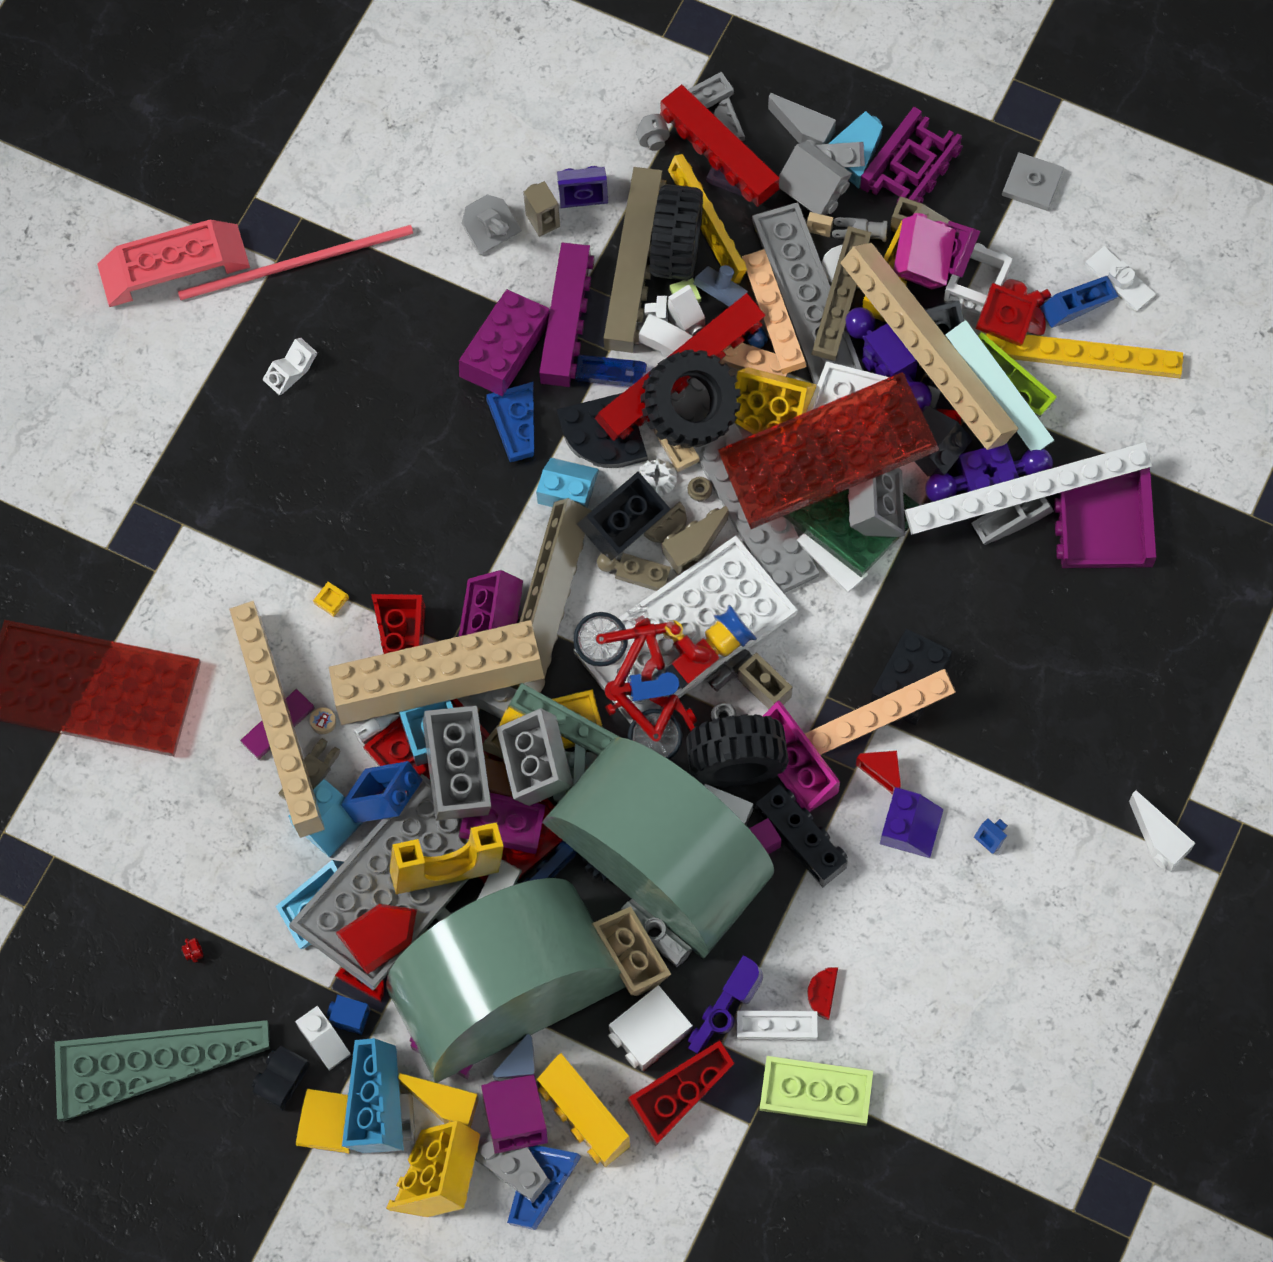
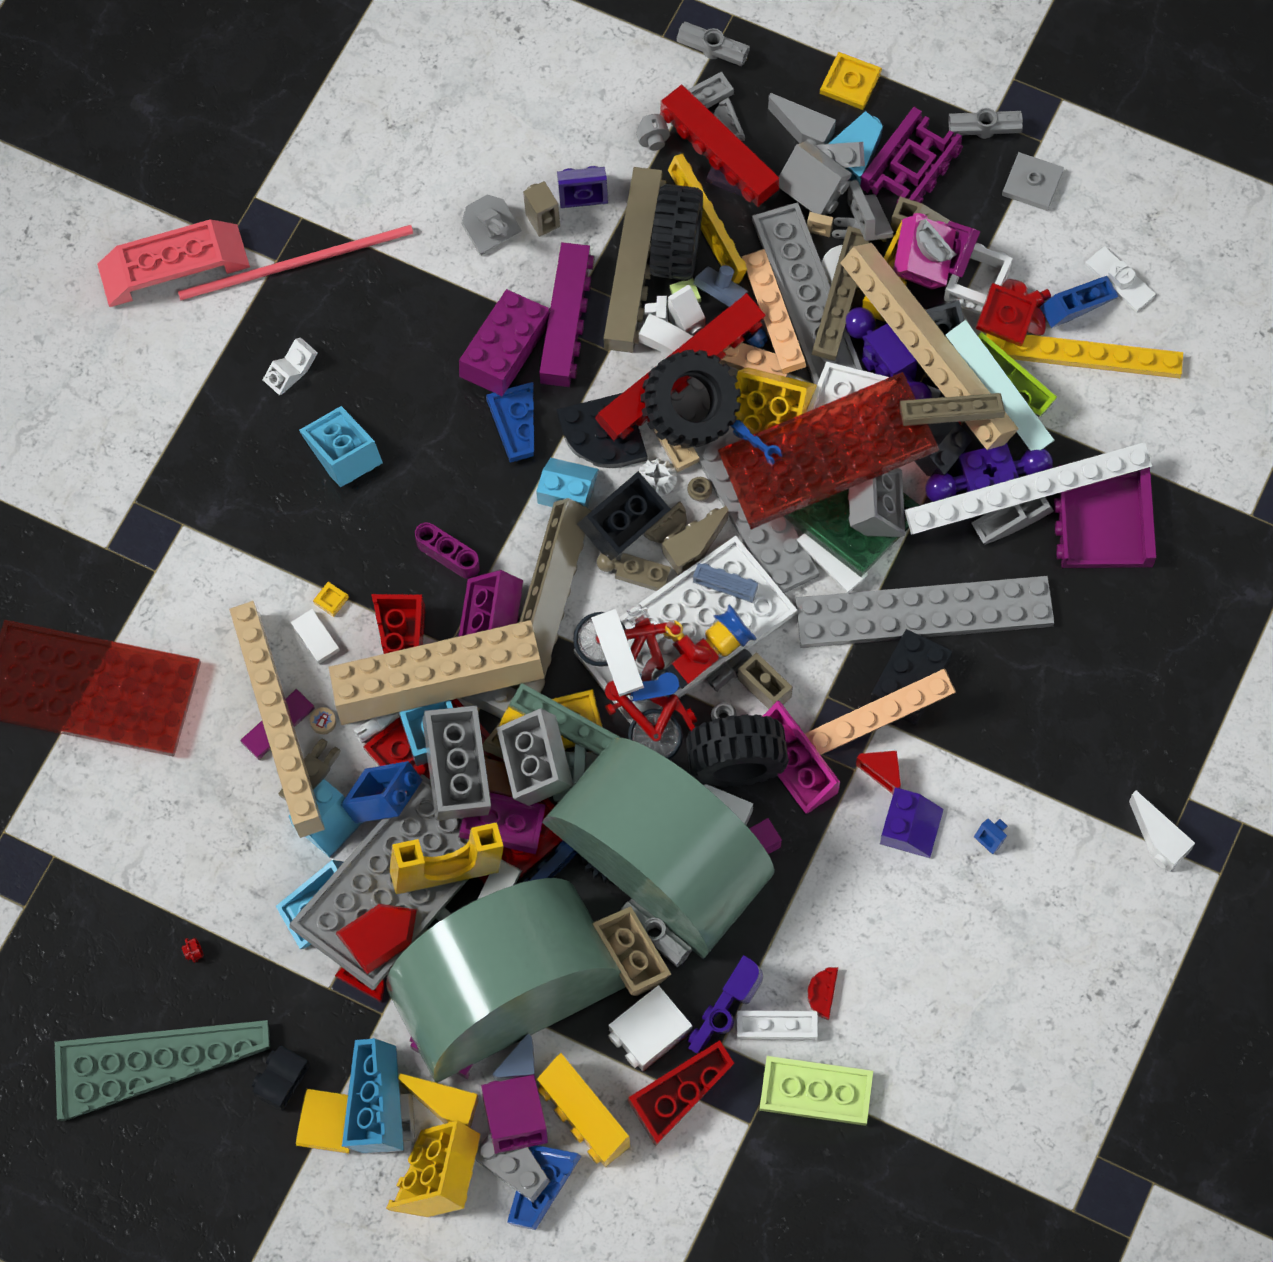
white slope [295,1006,351,1071] -> none
blue brick [327,995,370,1035] -> none
clear blue plate [576,355,647,387] -> none
black brick [755,784,848,888] -> none
none -> white tile [291,609,340,665]
none -> medium azure slope [299,406,383,487]
none -> magenta beam [415,523,480,579]
none -> white slope [591,609,644,697]
none -> light grey piece [677,22,750,66]
none -> sand blue piece [693,563,758,603]
none -> blue piece [731,420,782,464]
none -> light grey plate [795,576,1054,648]
none -> yellow tile [820,52,882,110]
none -> light grey panel [847,180,893,241]
none -> dark tan tile [900,393,1005,426]
none -> light grey tile [916,219,956,263]
none -> light grey piece [949,108,1023,139]

